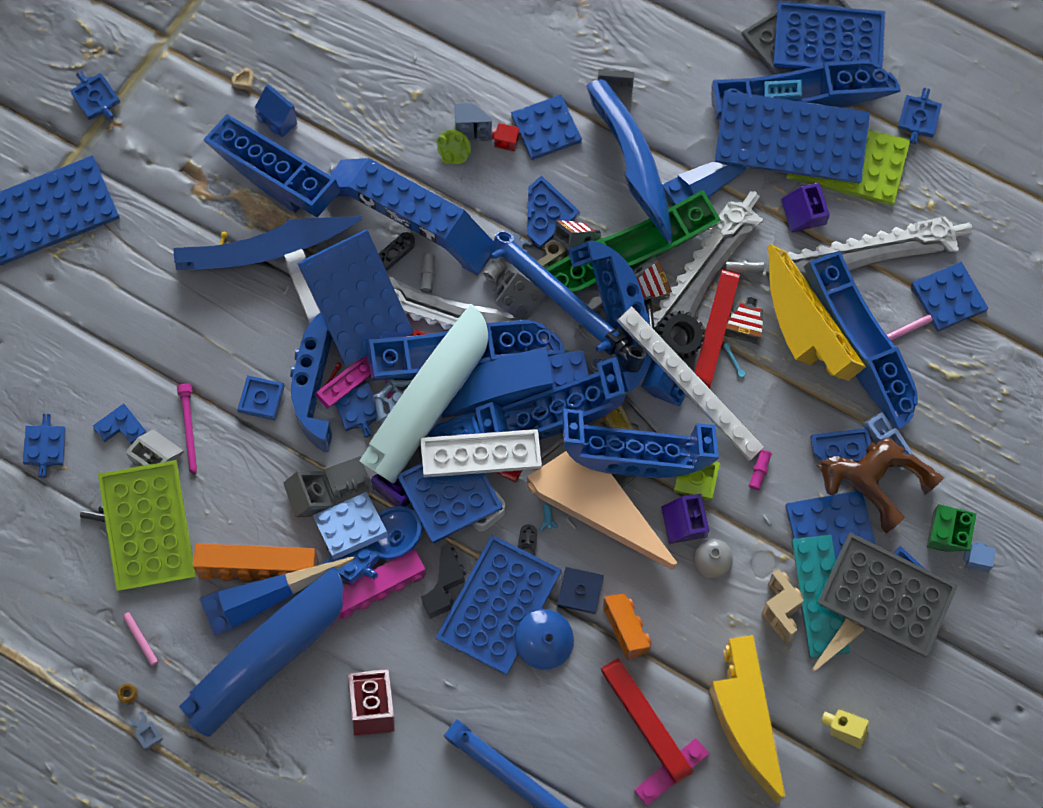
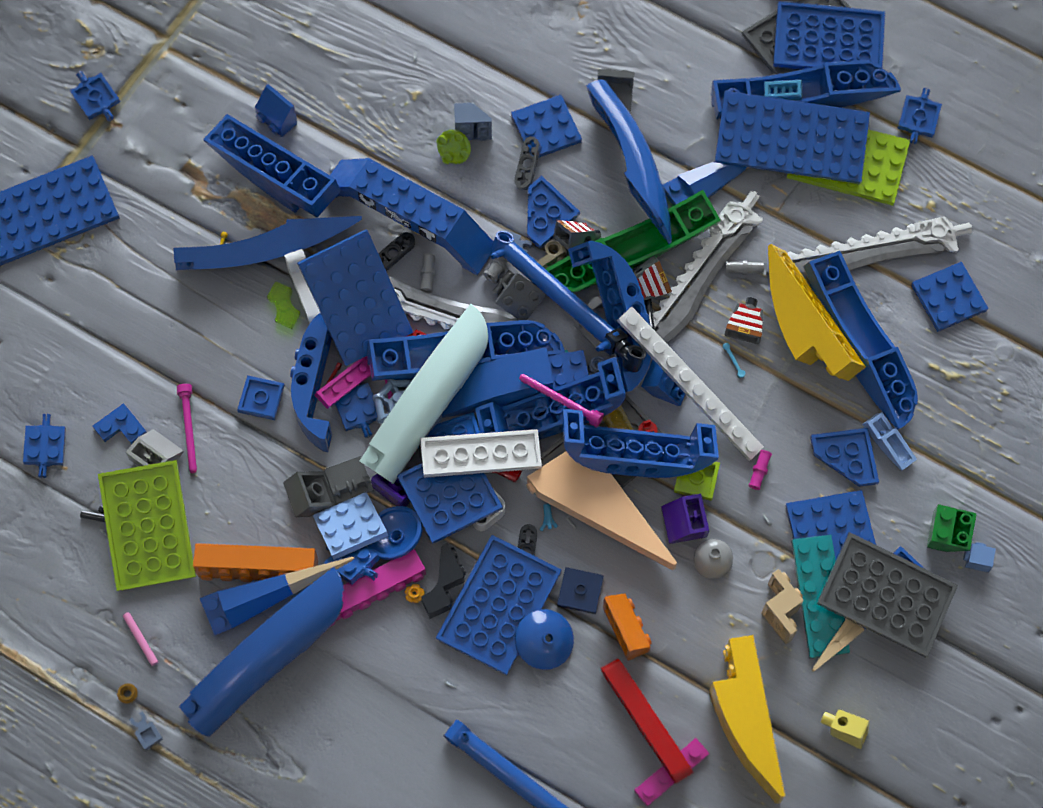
tan tile [232,68,254,90] -> none
dark red slope [348,669,395,736] -> none
red brick [491,123,520,152] -> none
black tyre [655,310,705,360] -> none
red beam [694,269,740,389] -> none
dark purple slope [781,183,830,232] -> none
reddish brown animal [817,438,945,534] -> none
bright pink bar [887,315,933,341] -> none
none -> clear neon green tile [267,281,301,329]
none -> light orange plate [405,584,424,603]
none -> dark grey beam [514,137,541,190]
none -> dark pink piece [519,374,604,427]
none -> red plate [638,420,658,433]

